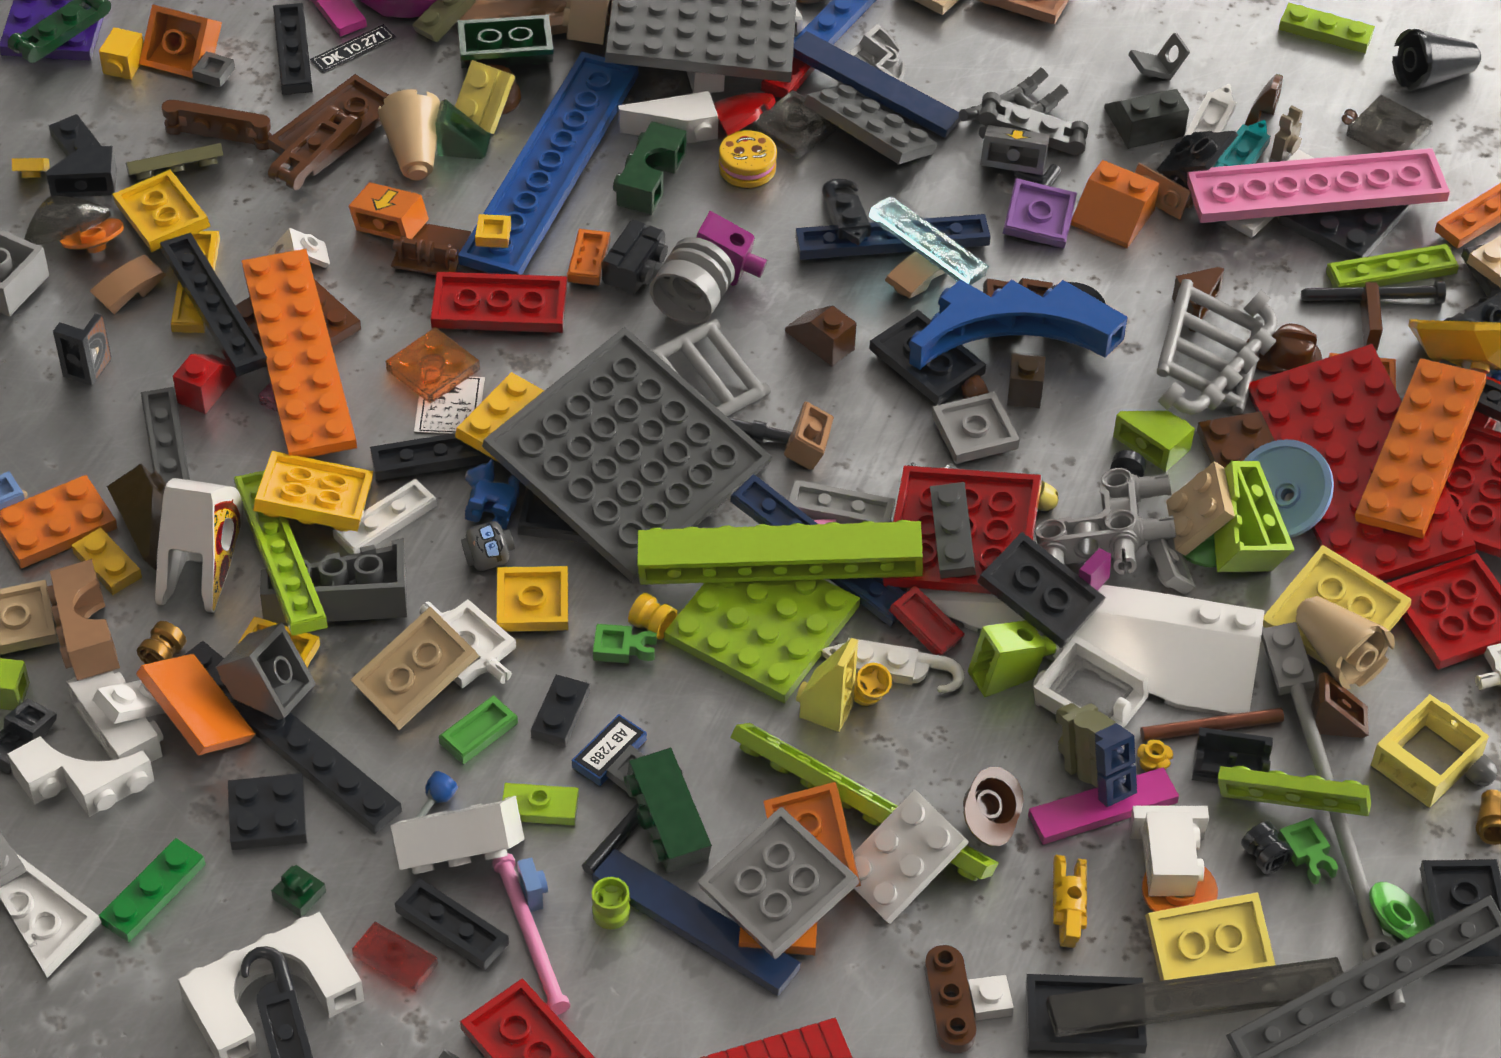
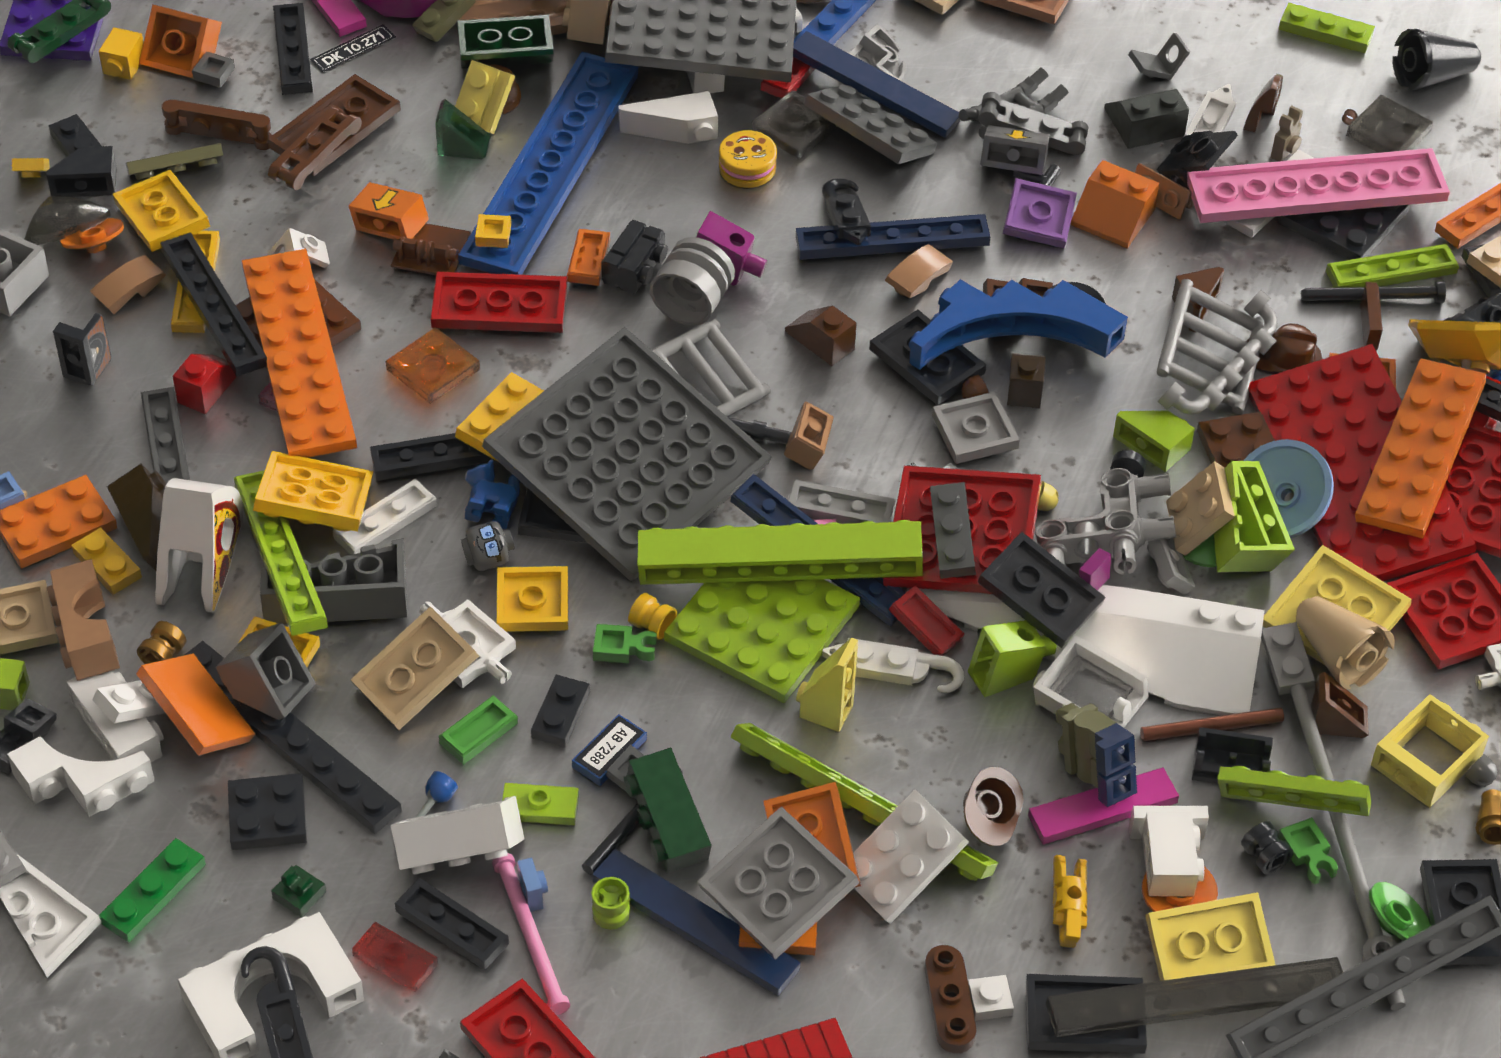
tan cone [378,89,441,181] -> none
white sticker [414,374,485,434] -> none
dark green arch [613,121,686,215] -> none
red brick [714,93,776,136] -> none
yellow wheel [854,662,892,706] -> none
clear light blue plate [868,196,989,285] -> none
yellow plate [1137,740,1173,772] -> none
teal plate [1213,120,1271,167] -> none

